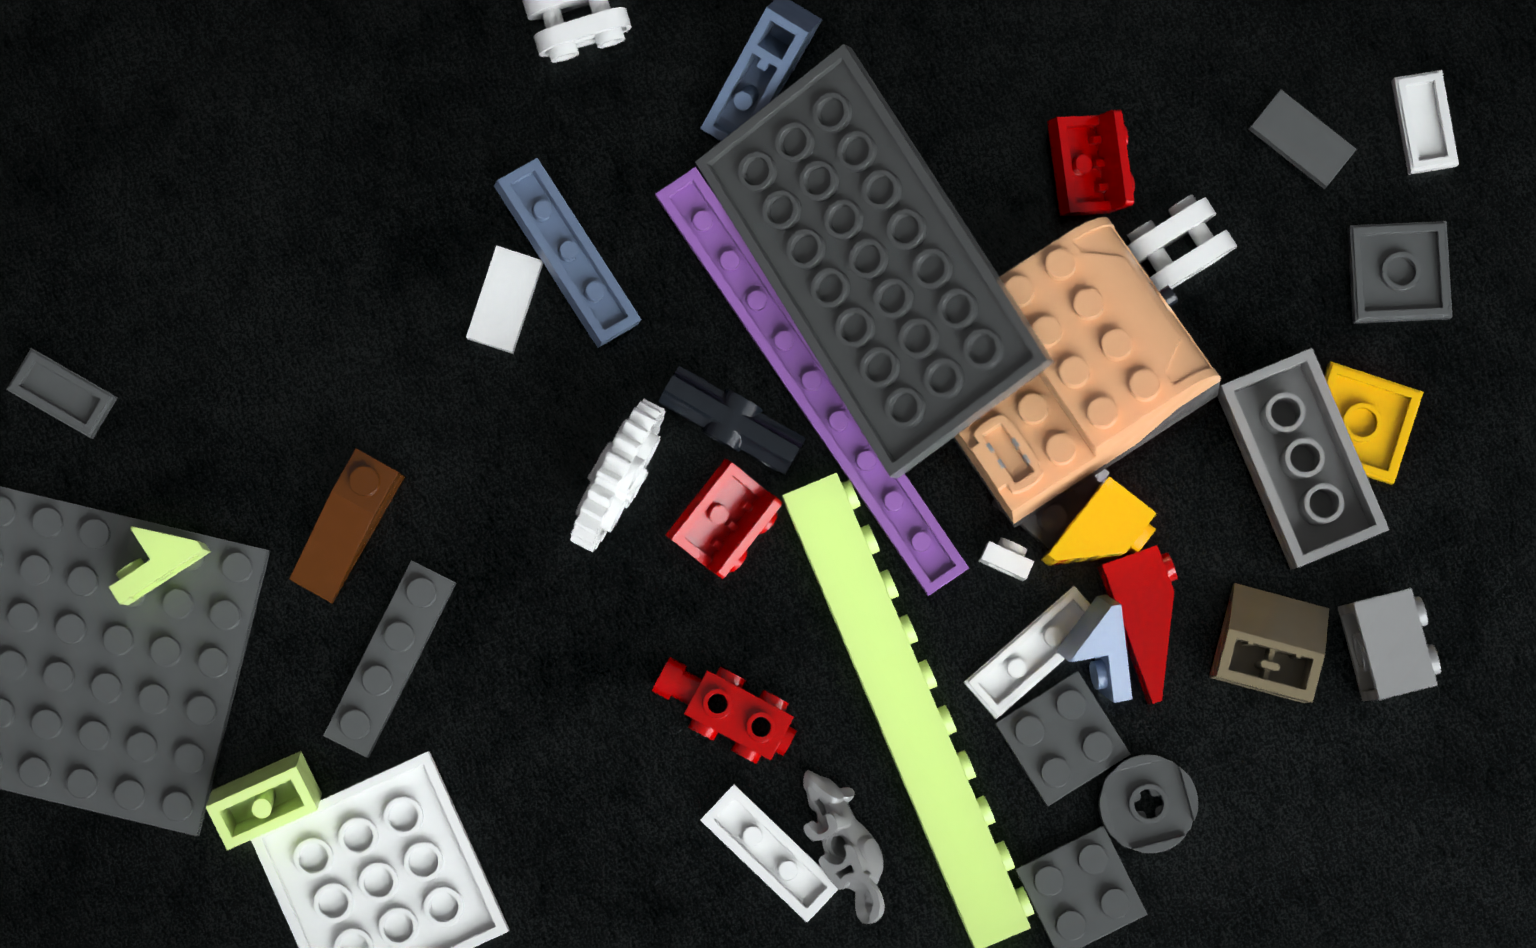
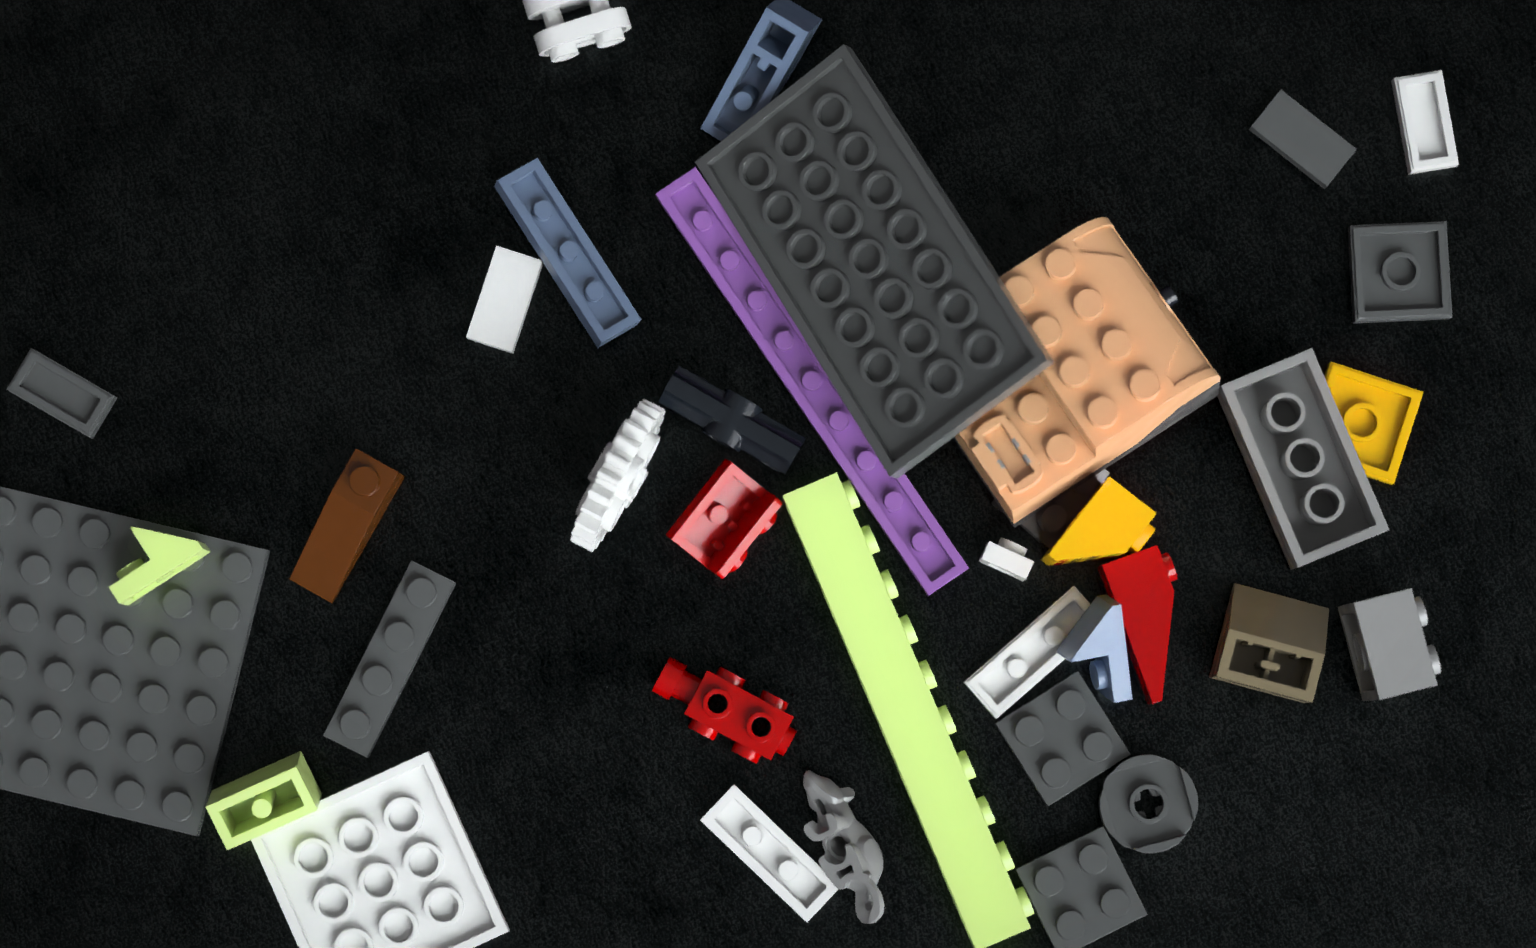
red bracket [1047,110,1135,216] -> none
white brick [1127,195,1237,291] -> none

